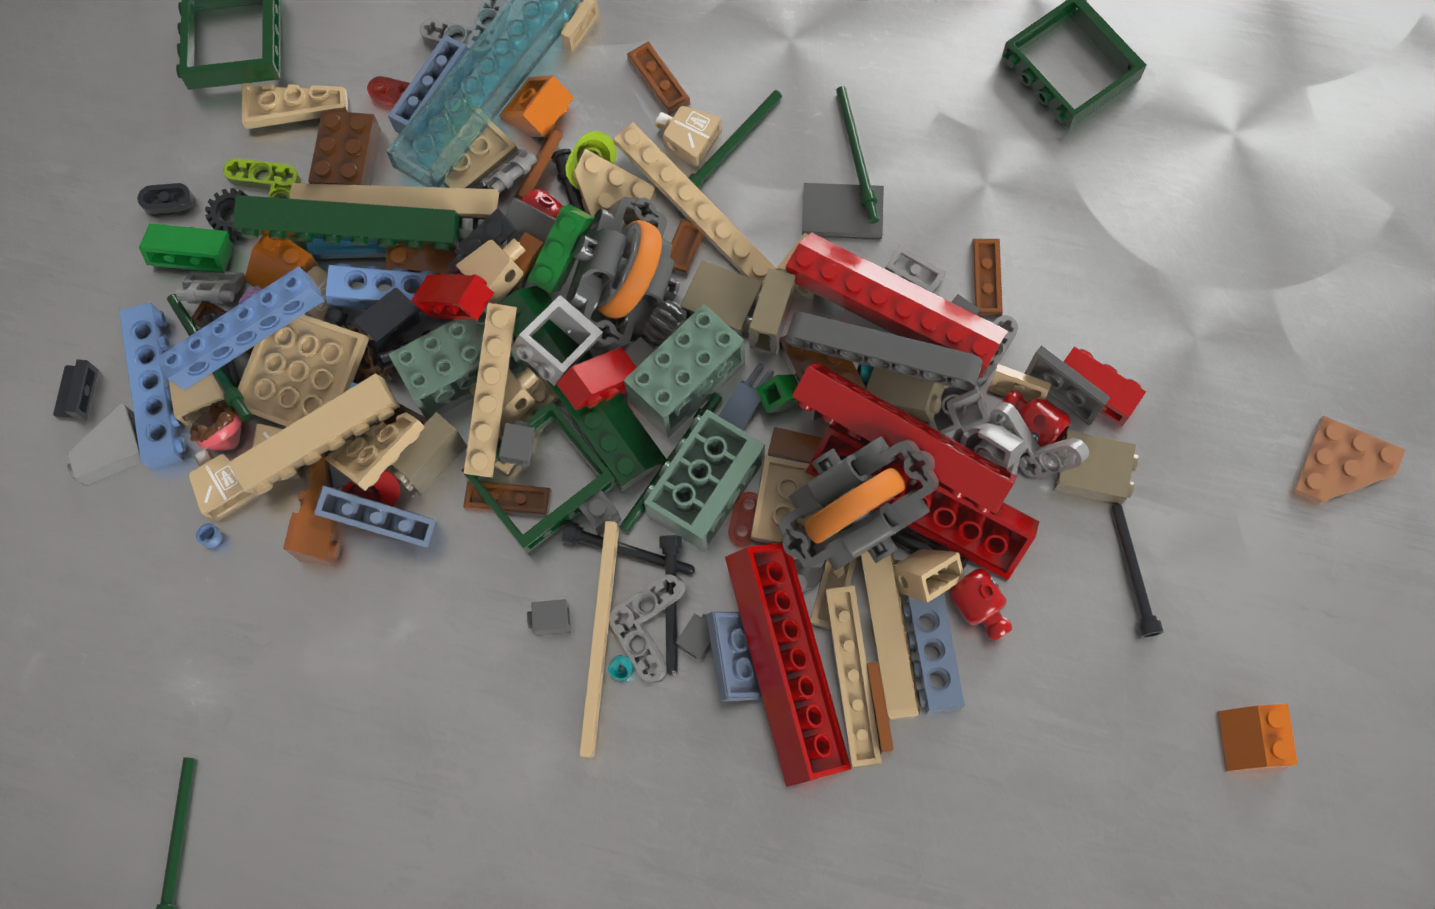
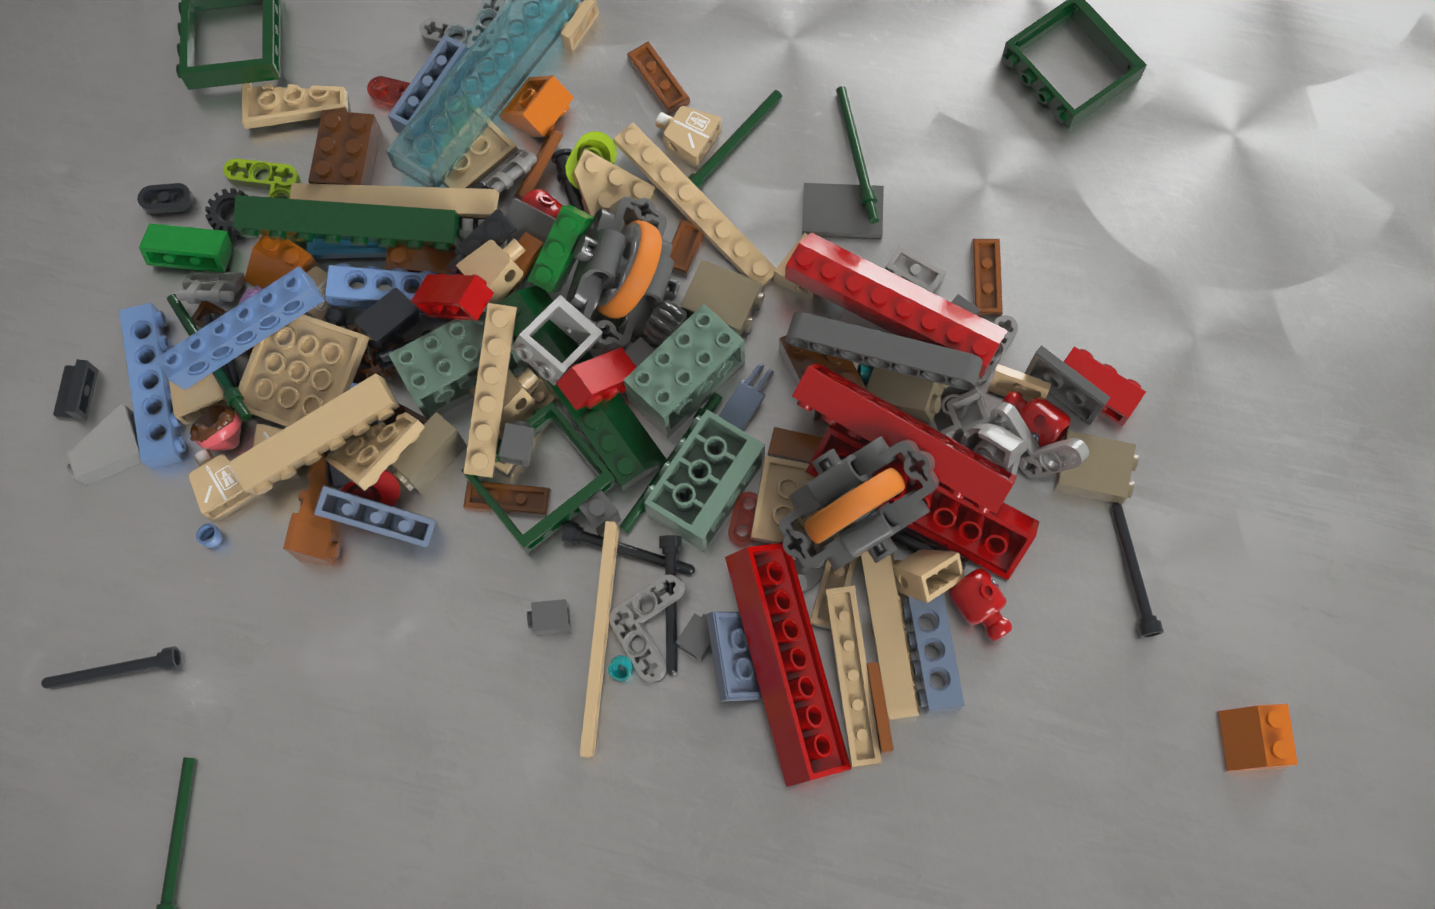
dark tan brick [749,268,795,355] -> none
green brick [756,374,798,413] -> none
nougat plate [1292,416,1405,504] -> none
none -> black piece [41,646,182,689]

